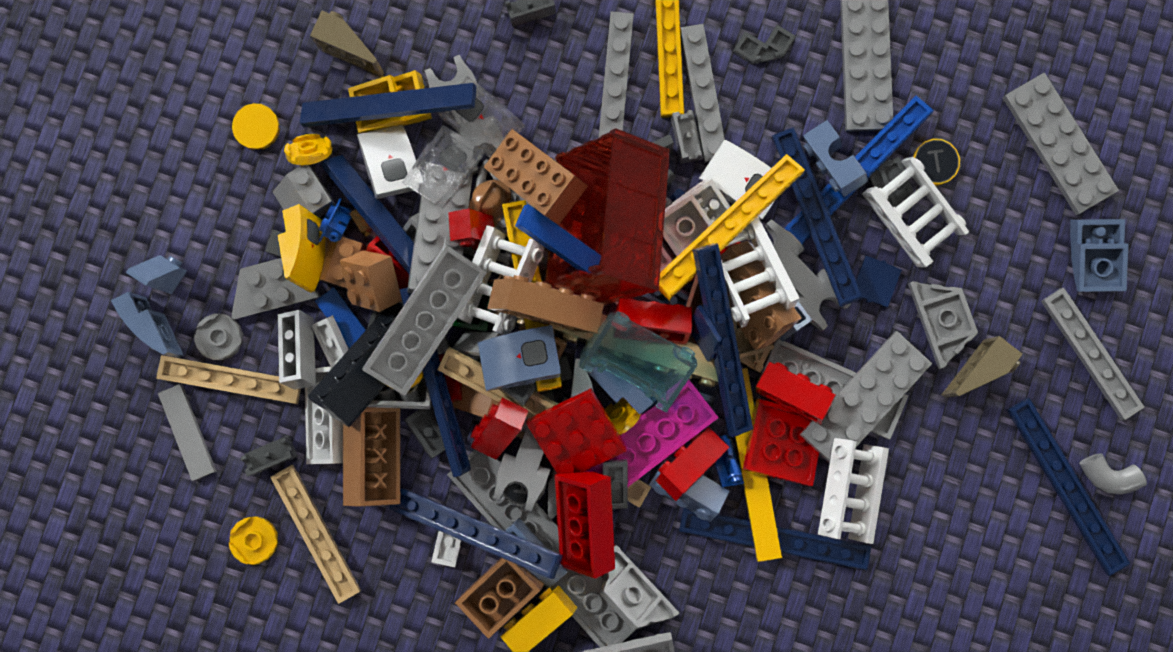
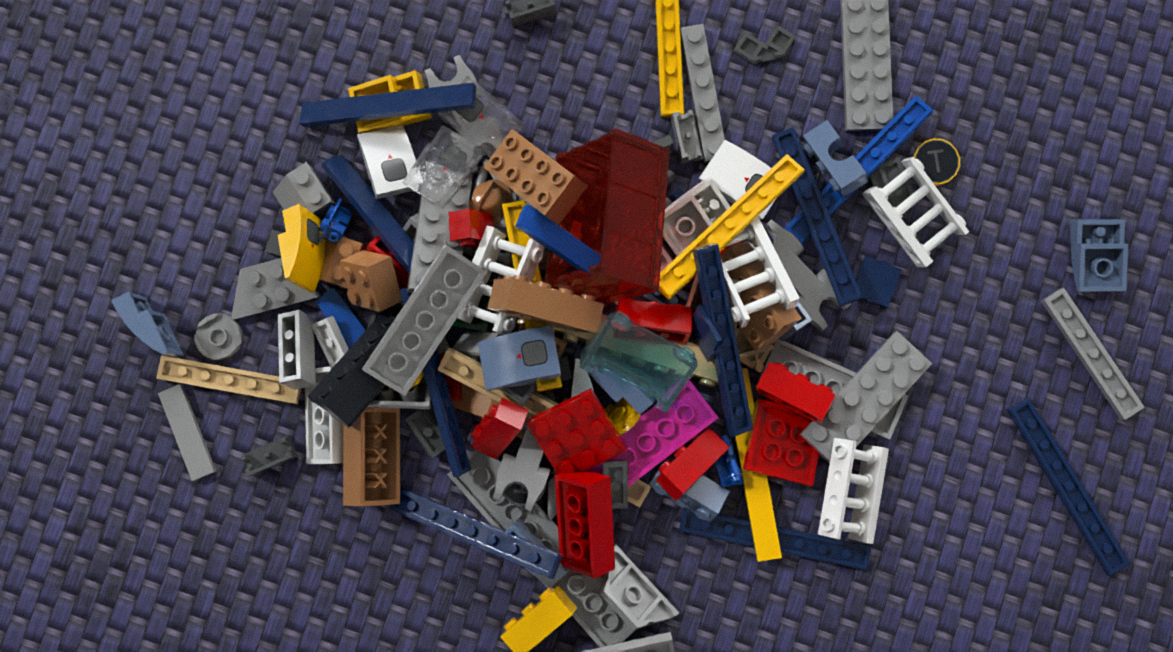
sand blue slope [126,255,187,294] -> none
yellow tile [229,516,278,565] -> none
yellow tile [232,103,280,150] -> none
tan plate [270,465,361,604] -> none
yellow tile [284,134,333,165] -> none
dark tan slope [310,11,385,77] -> none
clear orange tile [349,209,373,237] -> none
white plate [432,531,462,567] -> none
medium nougat brick [455,558,544,639] -> none
light grey plate [598,12,634,151] -> none
light grey wing [908,281,978,369] -> none
dark tan slope [941,336,1022,398] -> none
light grey plate [1002,72,1119,215] -> none
light grey cylinder [1079,454,1147,495] -> none

